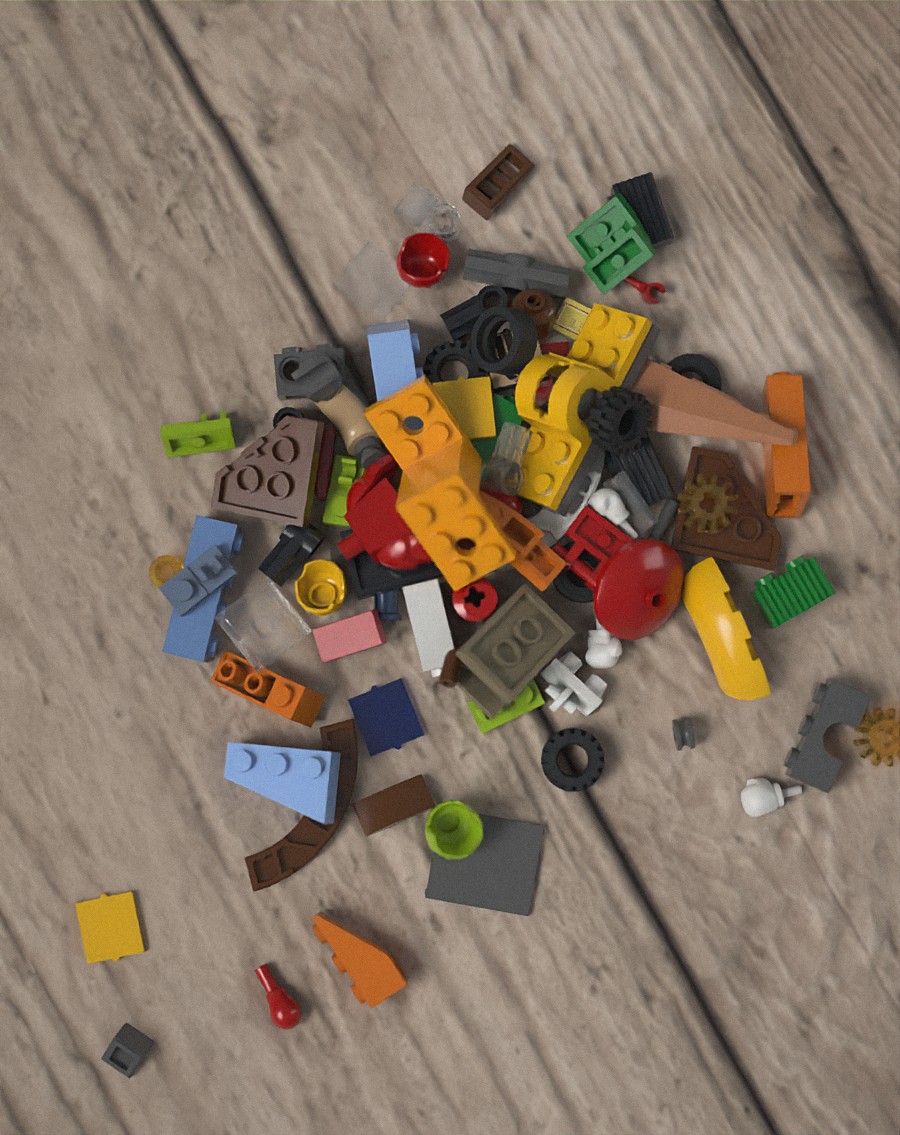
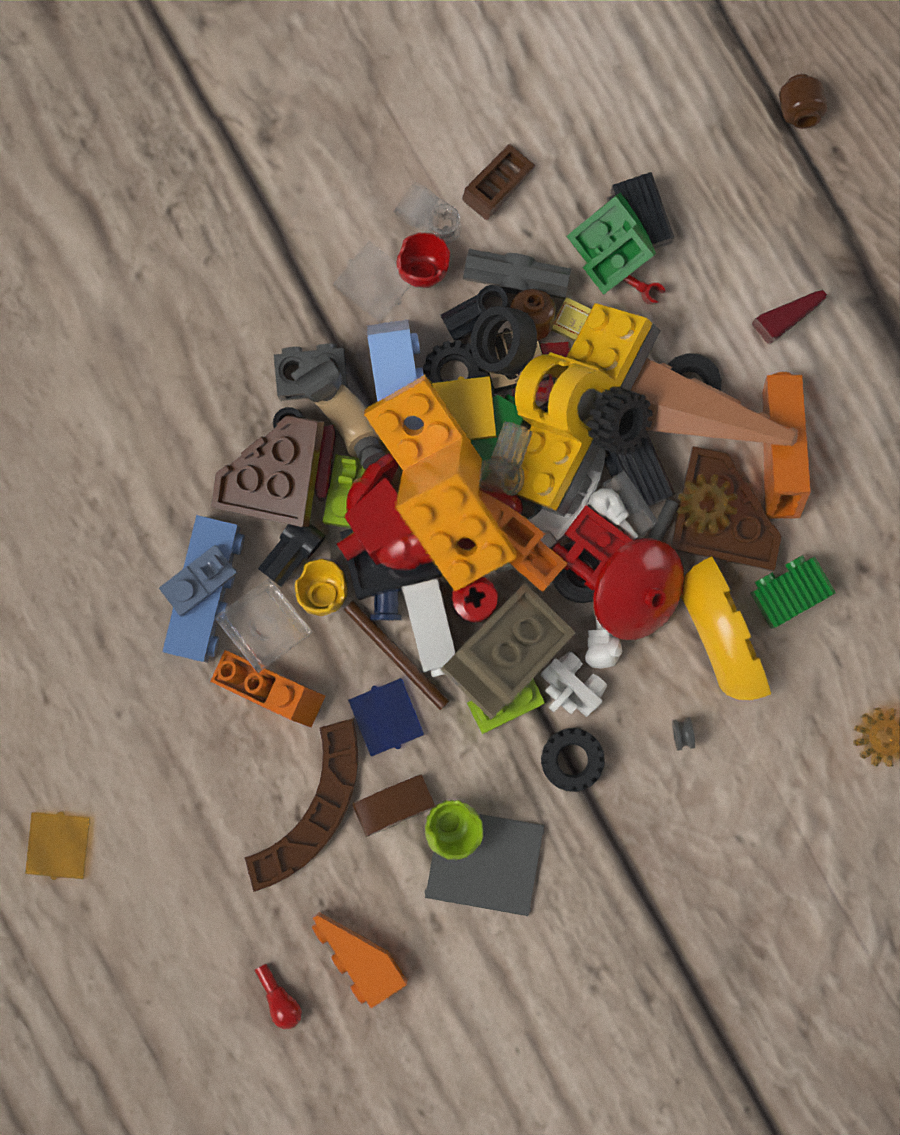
yellow piece [75,891,145,964] -> none
dark grey slope [101,1023,154,1079] -> none
clear yellow plate [149,555,183,588] -> none
lime plate [160,410,236,458] -> none
light blue wedge [224,742,341,824] -> none
tile [313,609,387,663] -> none
reddish brown arm [439,645,469,688] -> none
white piece [740,777,802,818] -> none
dark grey arch [783,678,872,793] -> none
none -> clear yellow piece [25,811,90,880]
none -> reddish brown bar [343,600,450,710]
none -> dark red slope [752,289,827,344]
none -> reddish brown head [779,74,827,129]

